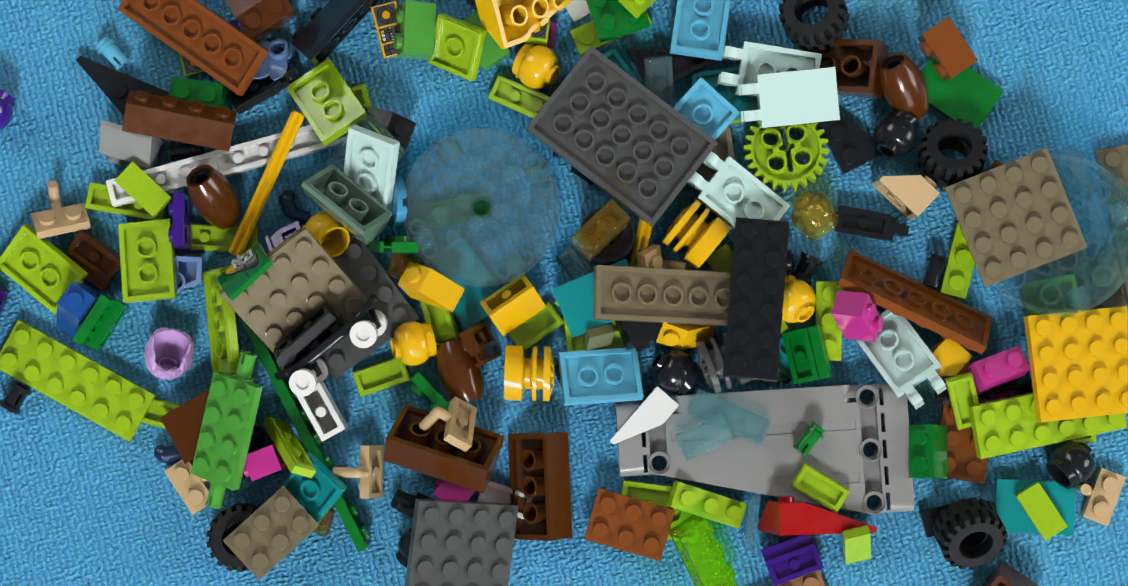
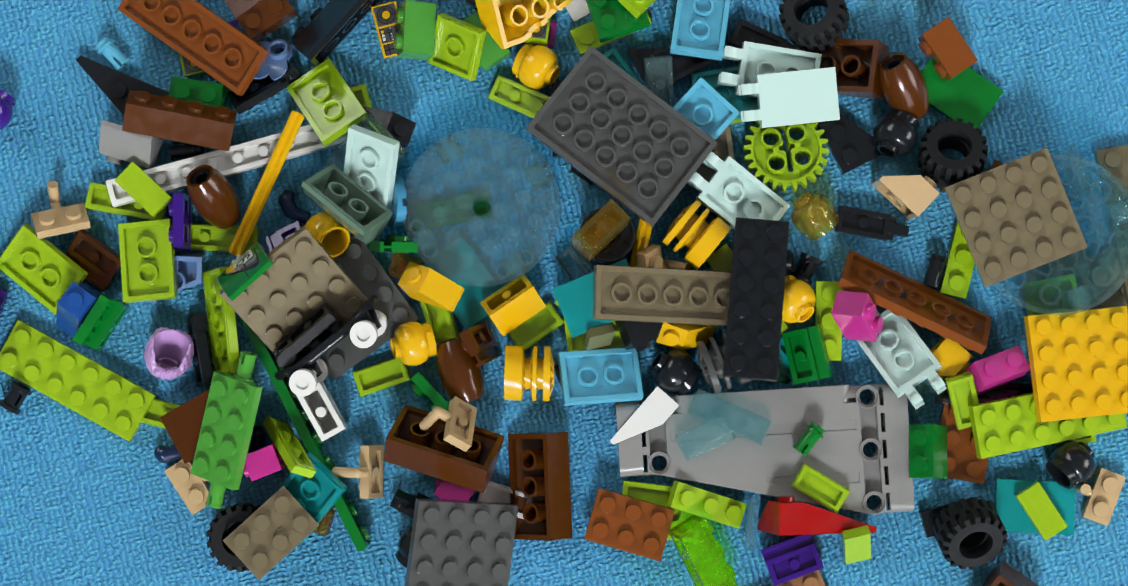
none -> black hinge [186,312,216,387]
none -> black hinge [728,18,804,51]

